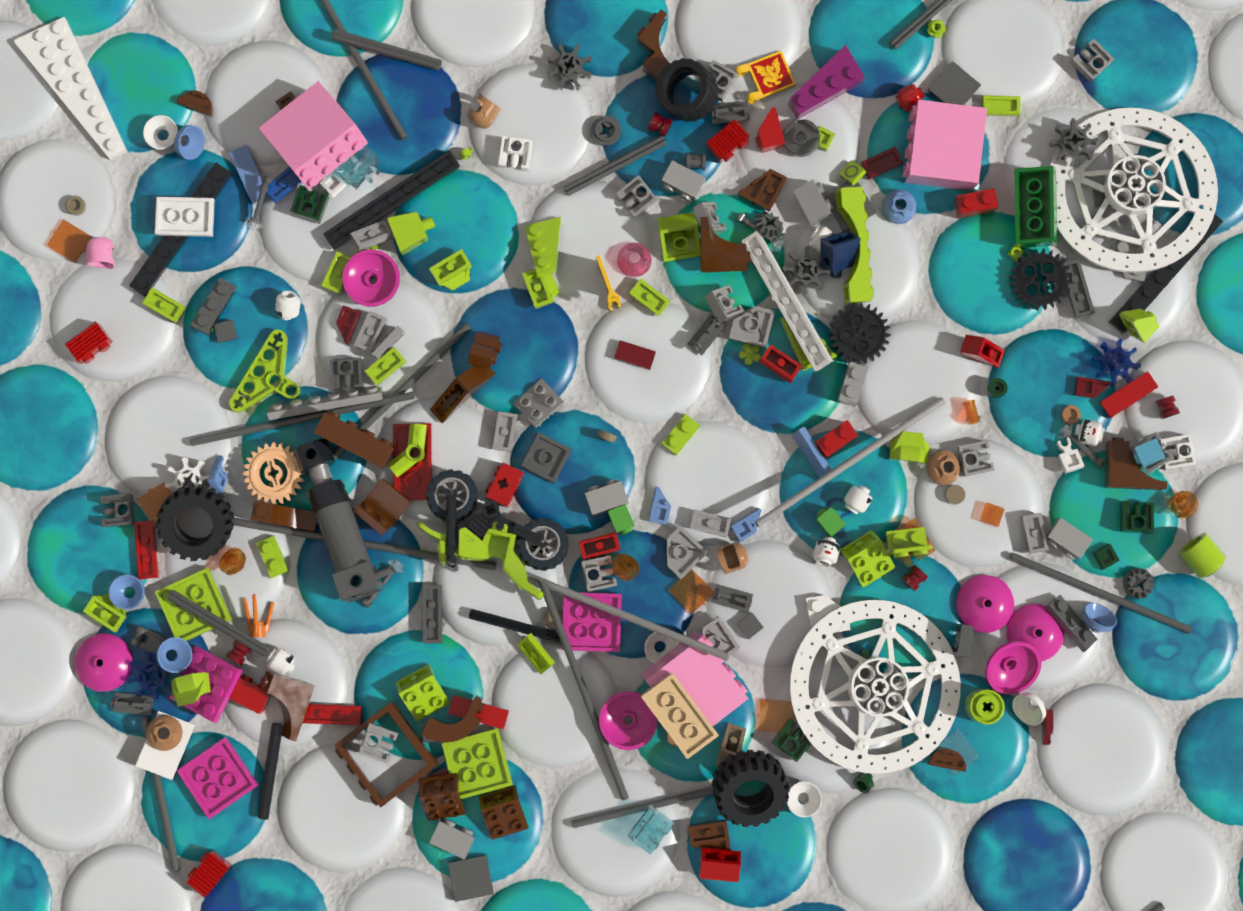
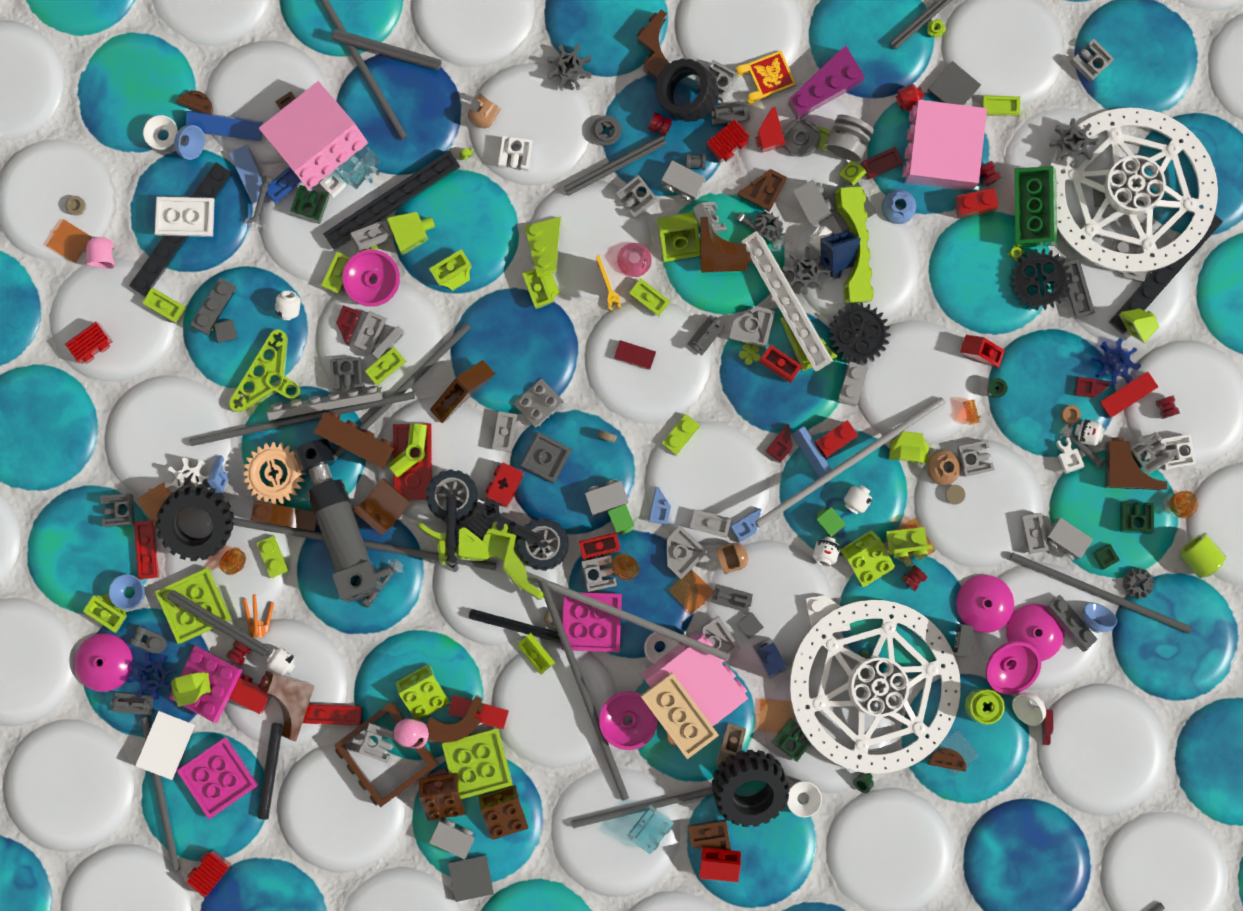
white wing [14,17,128,159] -> none
medium nougat piece [146,715,183,751] -> none
medium blue piece [156,637,192,673] -> none
dark grey plate [422,585,443,644] -> none
reddish brown brick [468,331,503,369] -> none
light grey brick [705,285,744,323] -> none
clear orange tile [979,502,1005,527] -> none
medium azure brick [1133,438,1165,467] -> none
none -> blue tile [186,110,263,141]
none -> bright pink helmet [394,719,429,749]
none -> dark blue torso [752,638,787,679]
none -> dark red tile [765,423,792,463]
none -> light grey wheel [825,114,874,162]
none -> dark red wheel [980,161,1002,187]

